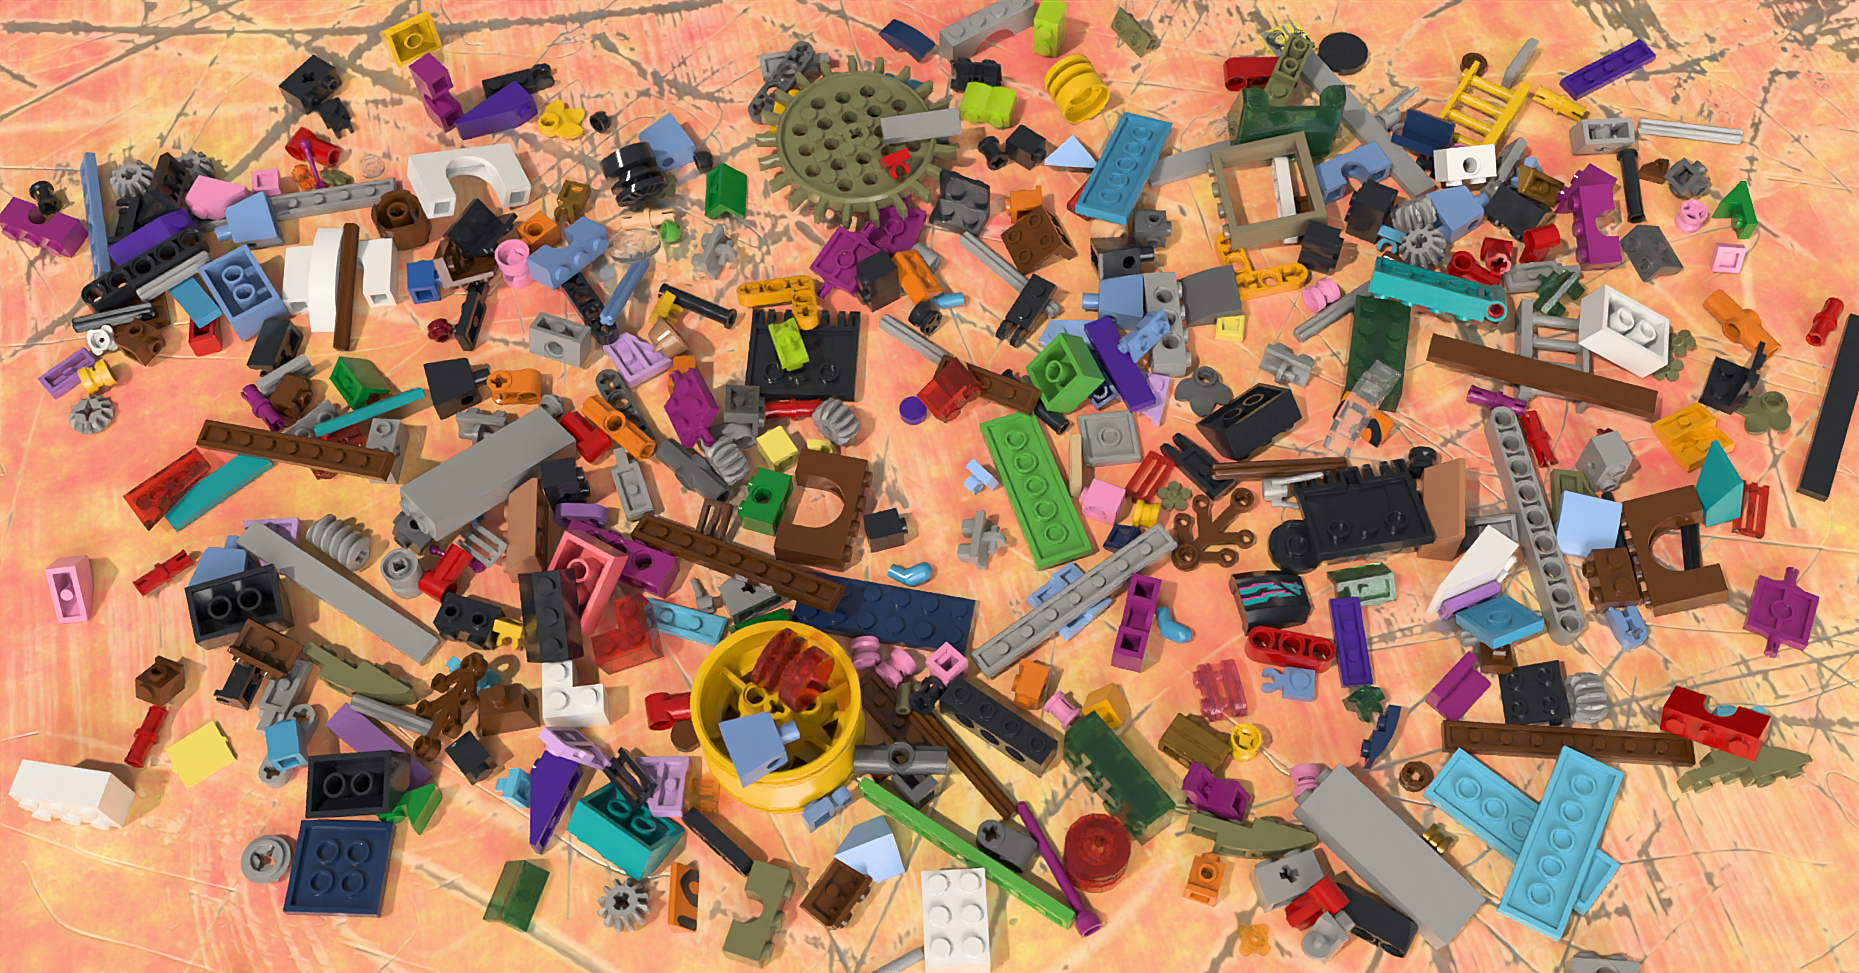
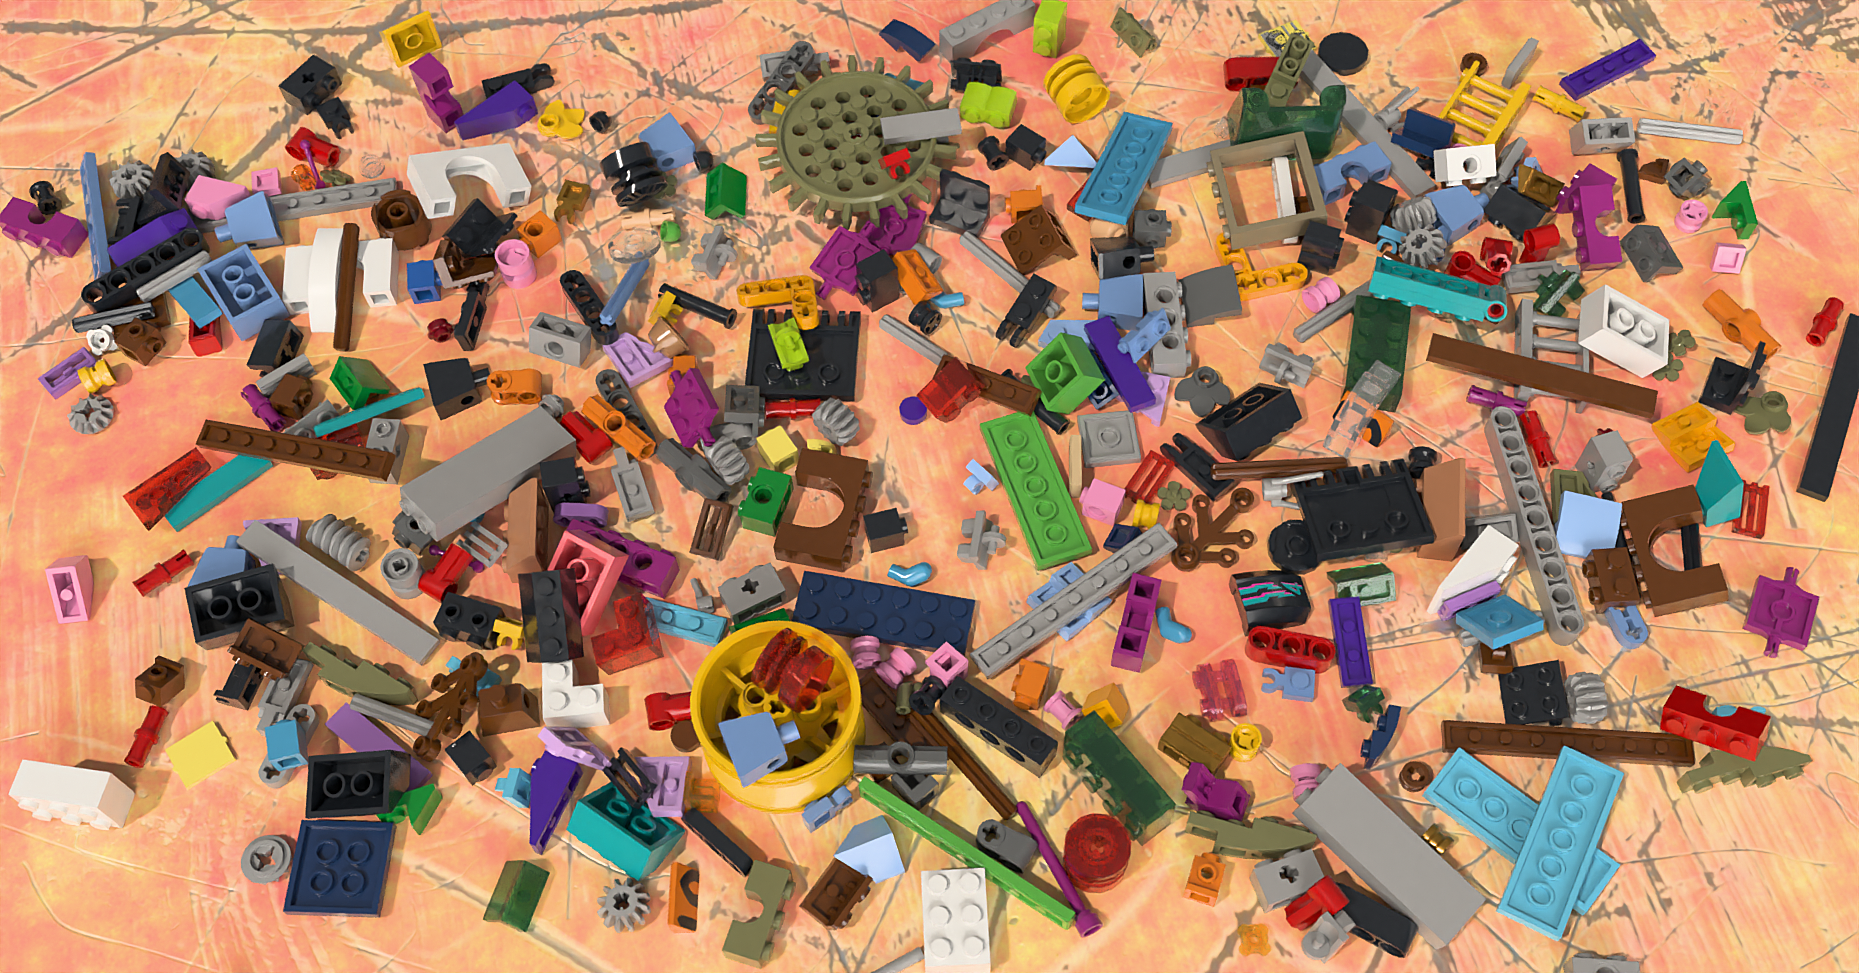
light grey hips [455,407,509,445] -> none
medium blue arch [526,216,610,290] -> none
reddish brown tile [630,513,846,614] -> none
light yellow tile [1215,315,1245,343] -> none
magenta panel [1425,651,1491,721] -> none

